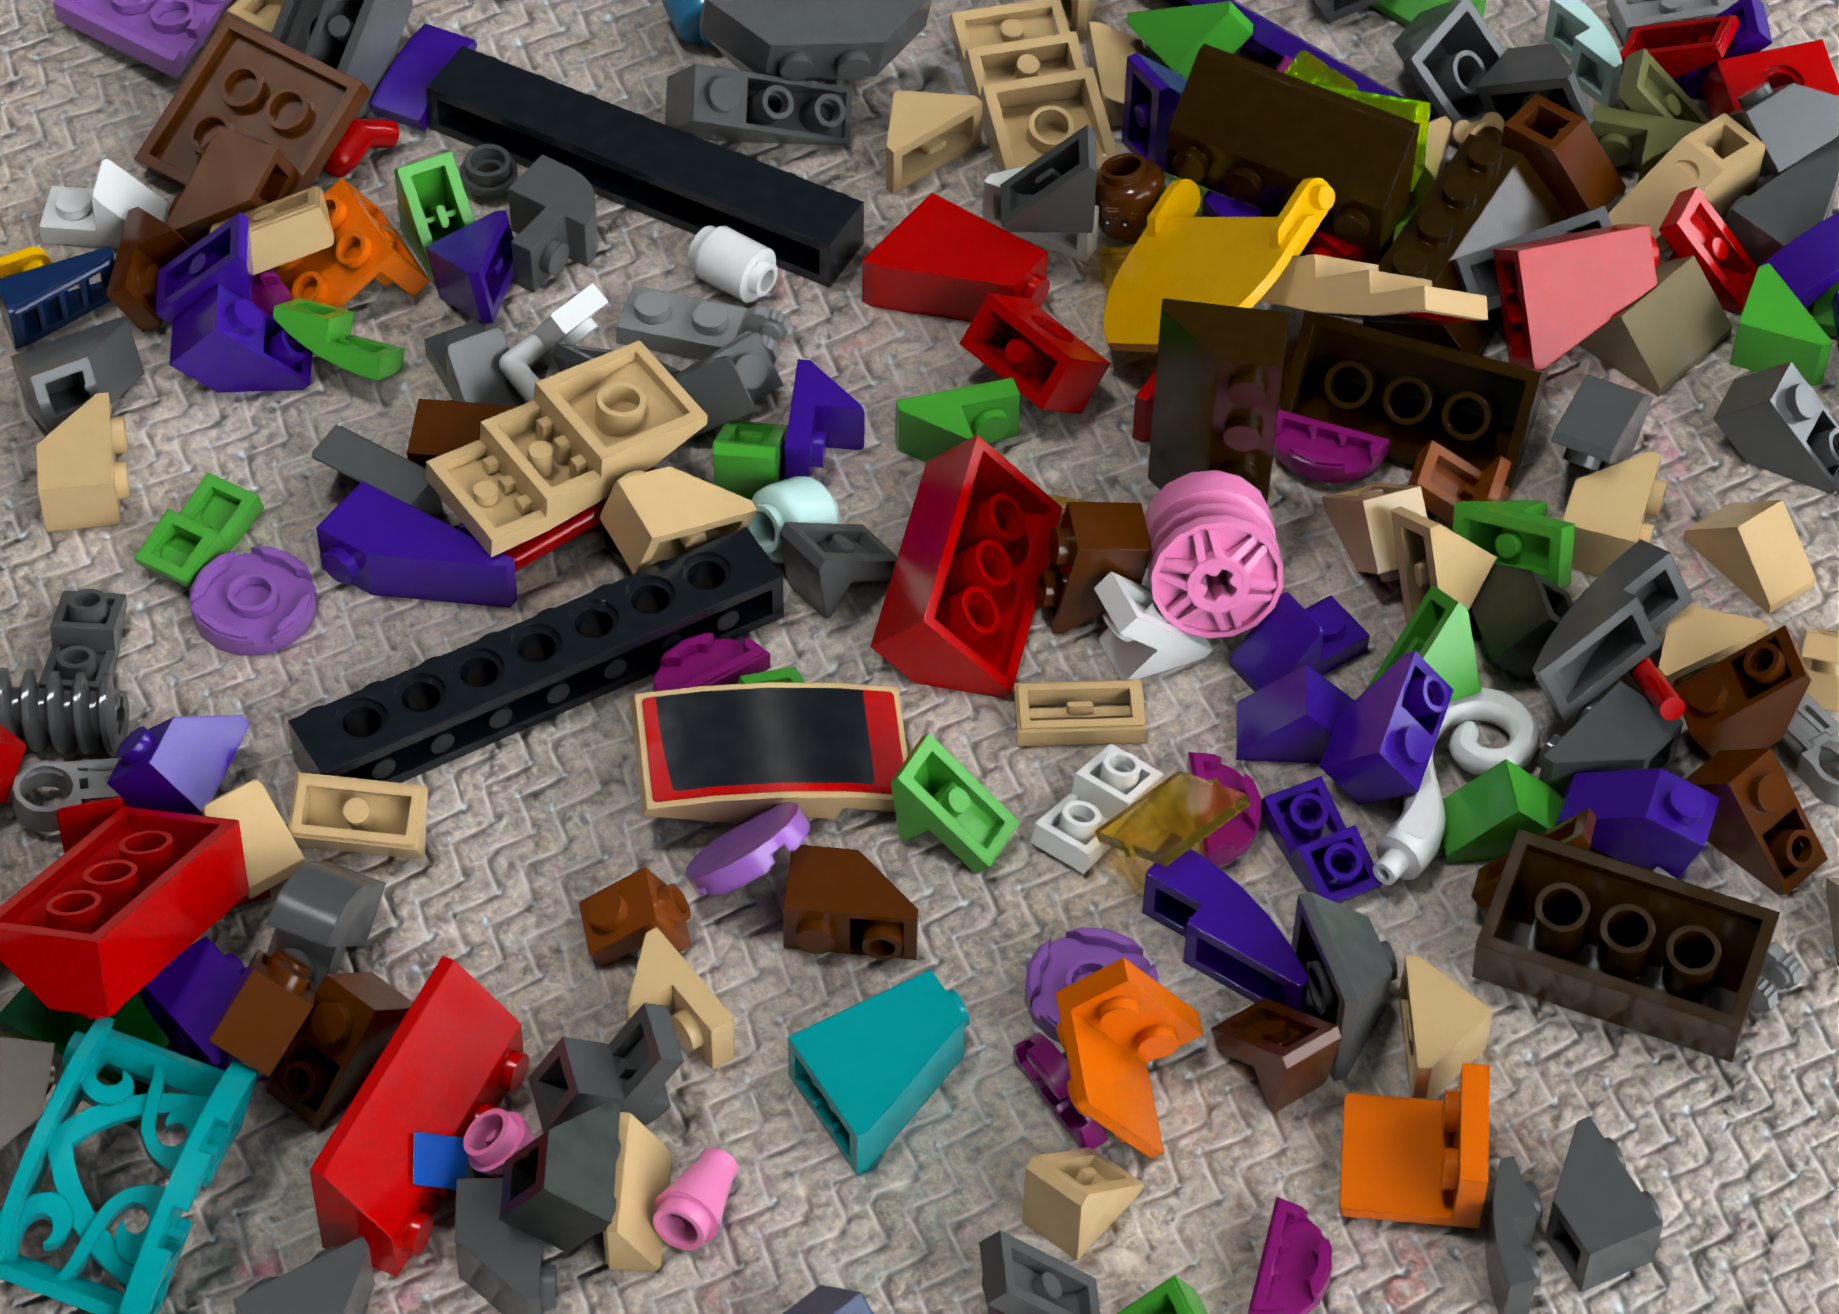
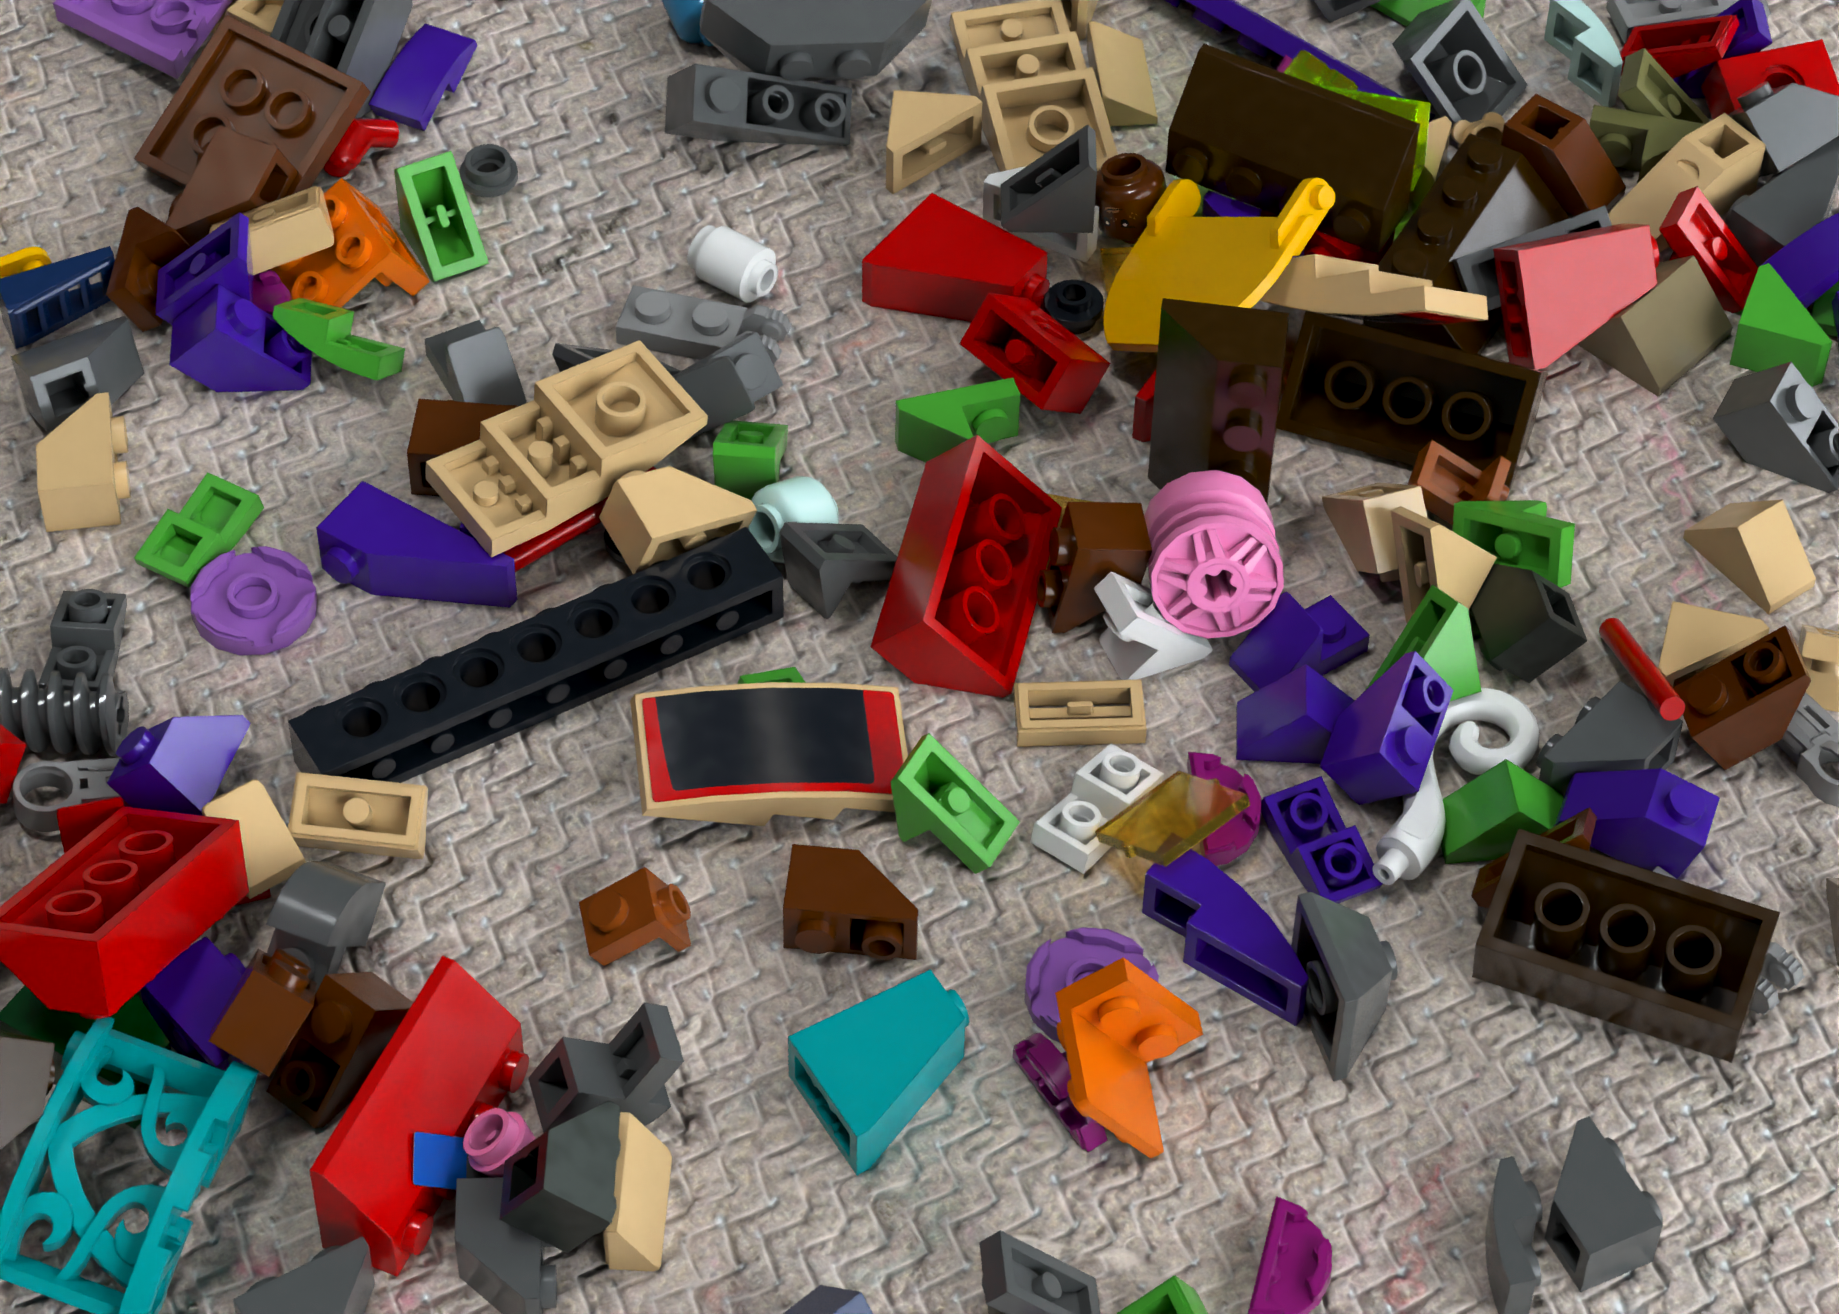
white slope [39,159,169,249] -> none
dark grey slope [312,425,444,519] -> none
dark purple slope [425,210,514,324] -> none
black brick [426,46,864,288] -> none
white plate [499,283,608,403] -> none
dark grey brick [508,154,598,293] -> none
tan slope [626,927,735,1070] -> none
magenta plate [653,633,771,692] -> none
bright pink cone [653,1147,738,1250] -> none
medium lavender tile [685,802,810,896] -> none
dark purple slope [785,359,865,480] -> none
tan slope [1022,1147,1144,1261] -> none
dark purple slope [1121,53,1187,171] -> none
bright green slope [1127,1,1254,80] -> none
reddish brown slope [1210,998,1342,1112] -> none
magenta plate [1274,410,1390,483] -> none
orange bracket [1339,1063,1490,1229] -> none
tan slope [1398,955,1493,1100] -> none
dark grey slope [1475,43,1595,126] -> none
dark grey slope [1532,539,1694,722] -> none
dark grey slope [1550,374,1653,471] -> none
tan slope [1562,451,1668,576] -> none
reddish brown slope [1685,748,1828,895] -> none
none -> black plate [1044,280,1104,335]

